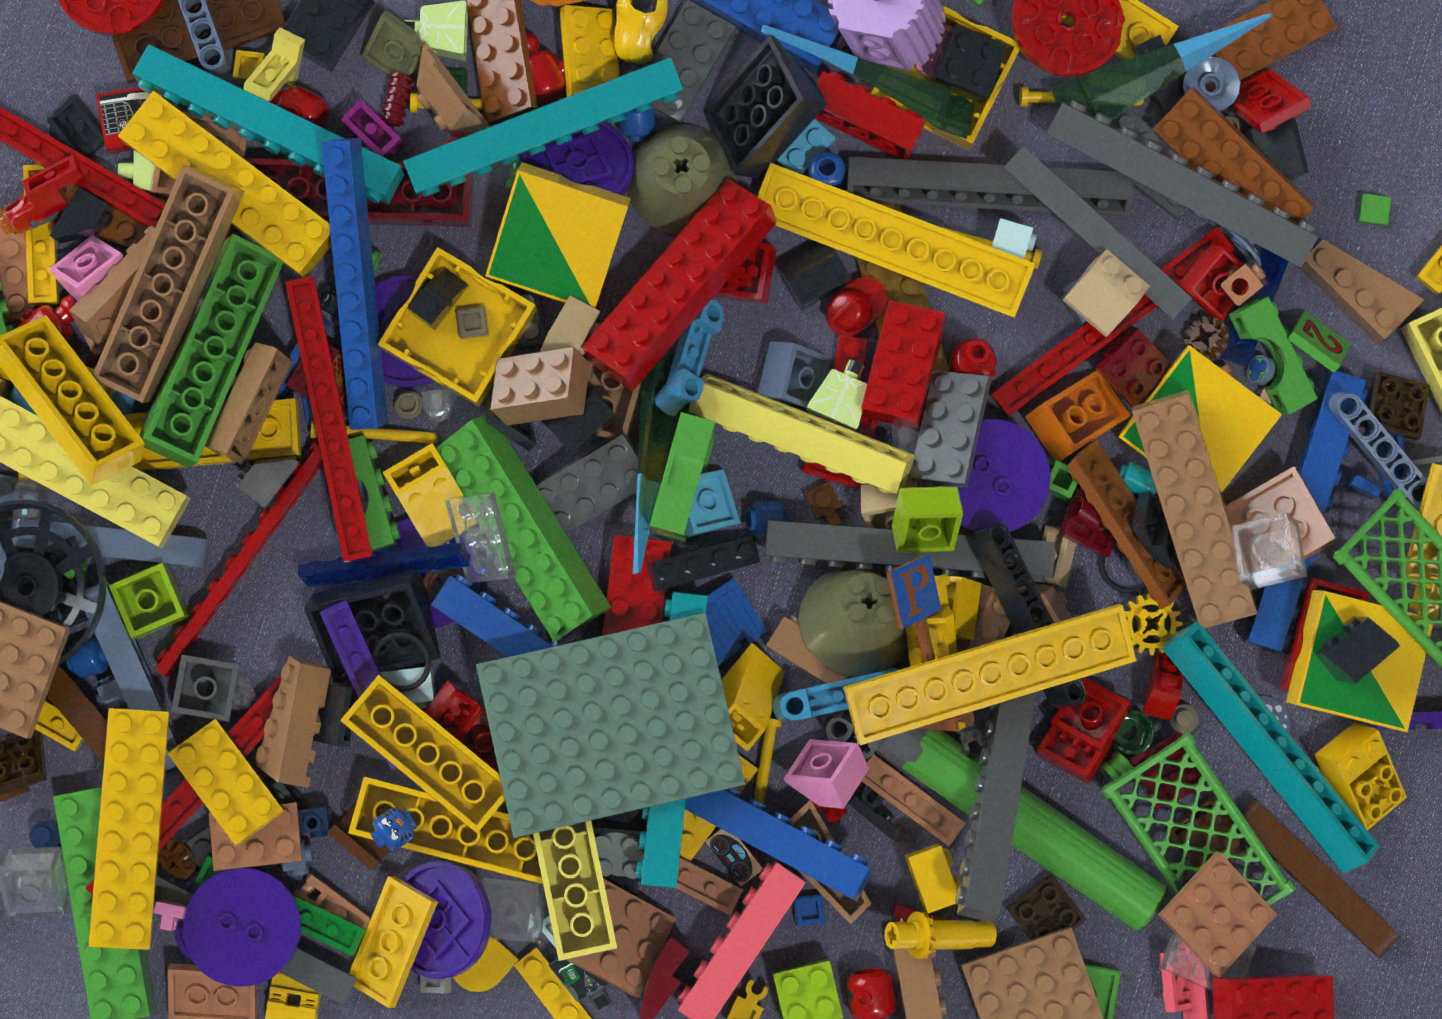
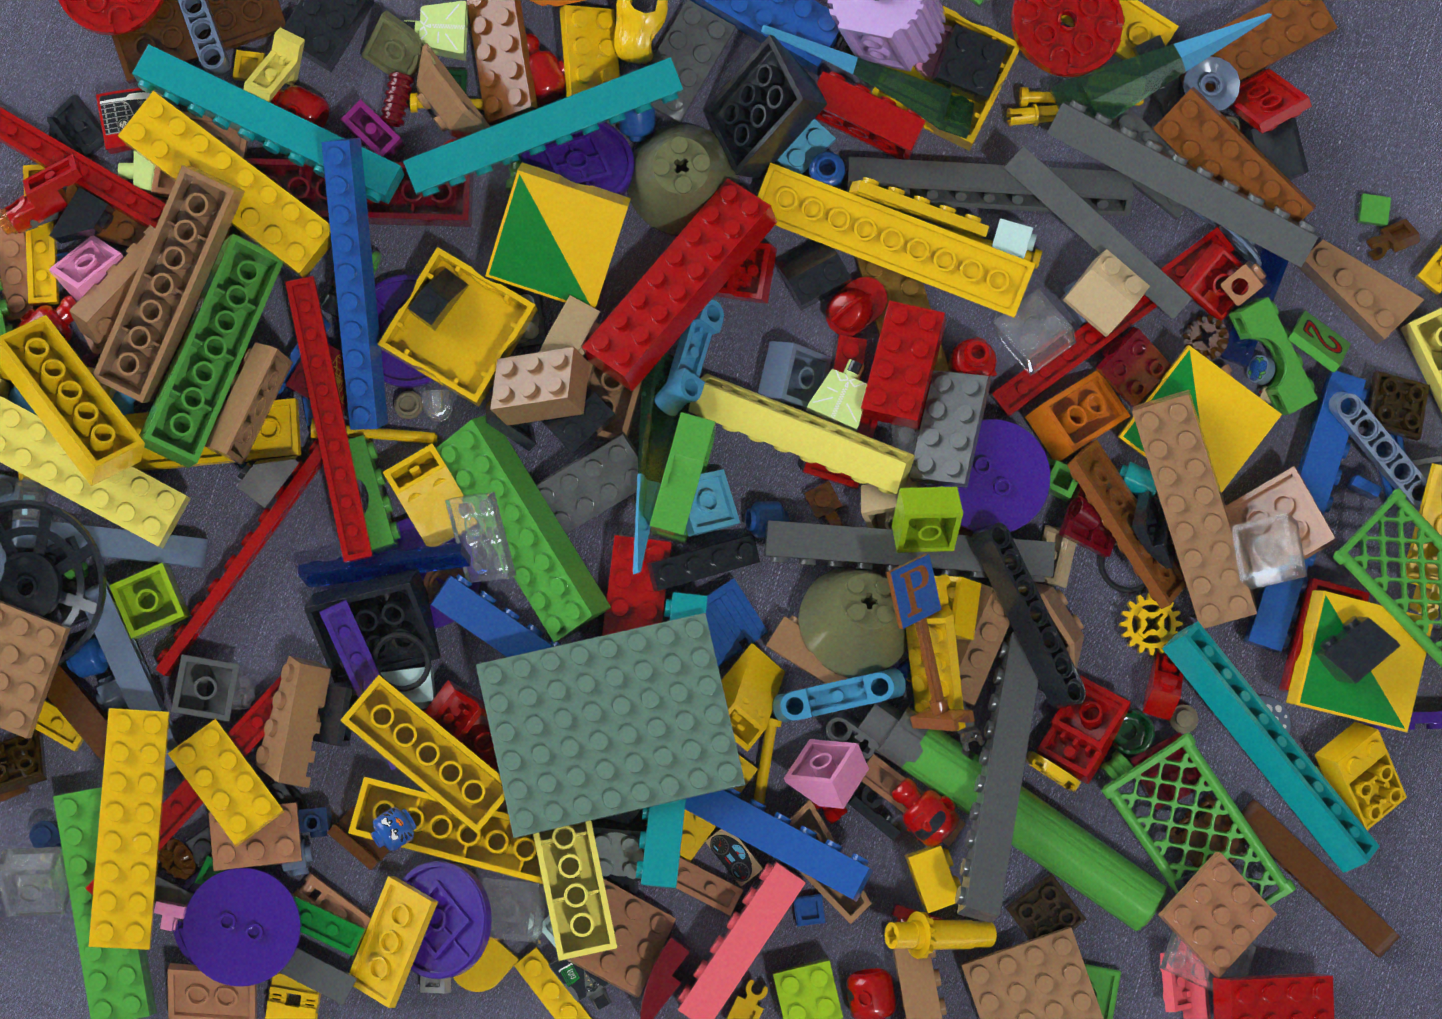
dark tan tile [457,306,489,339] -> none
yellow plate [843,604,1136,745] -> none
none -> yellow plate [849,177,989,237]
none -> red piece [891,778,960,847]
none -> clear brick [993,288,1076,376]
none -> yellow axle [1006,104,1061,126]
none -> yellow tile [1025,751,1081,792]
none -> reddish brown plate [1366,219,1420,261]

